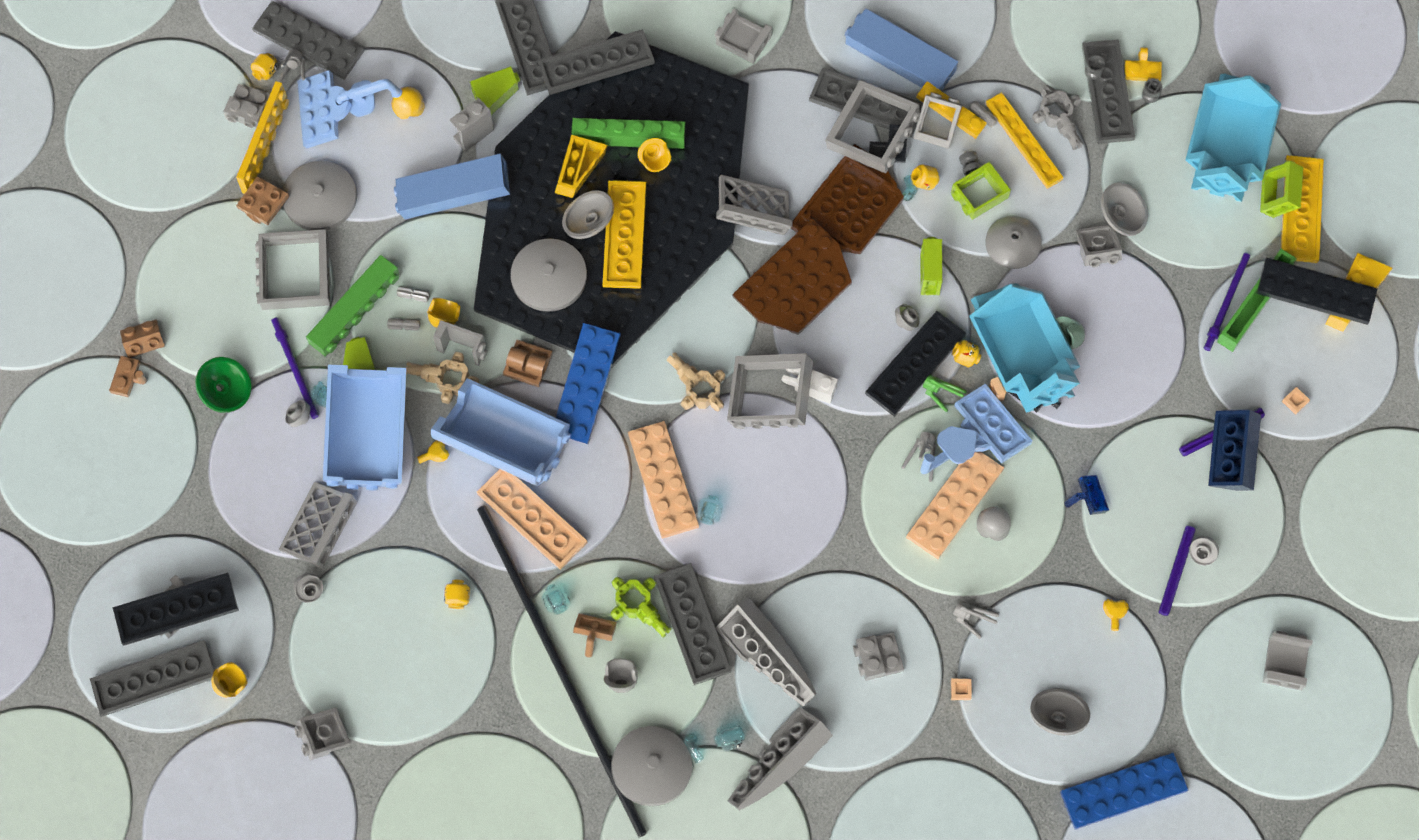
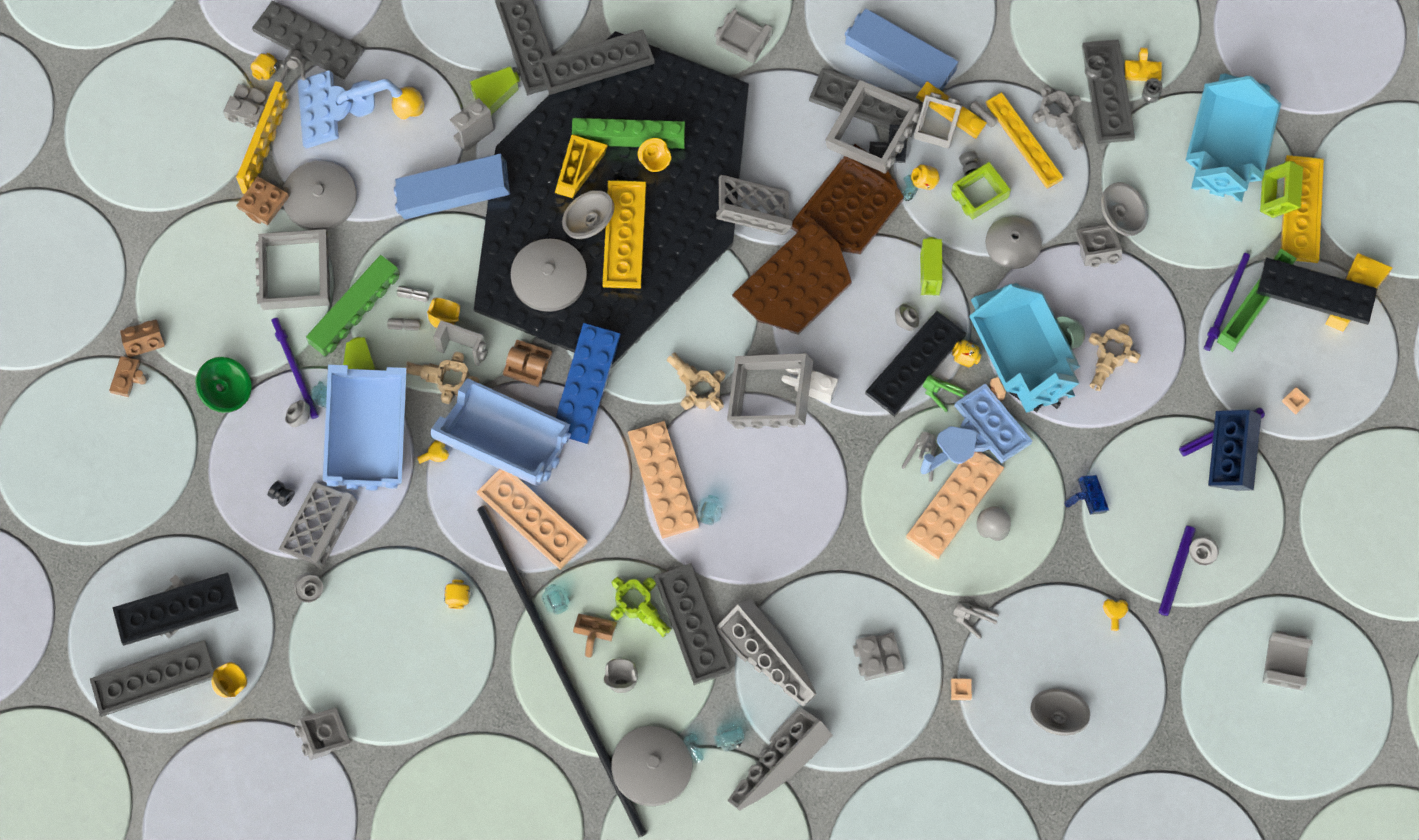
blue plate [1060,753,1188,830] -> none
none -> black wheel [267,480,295,507]
none -> tan piece [1089,324,1141,391]

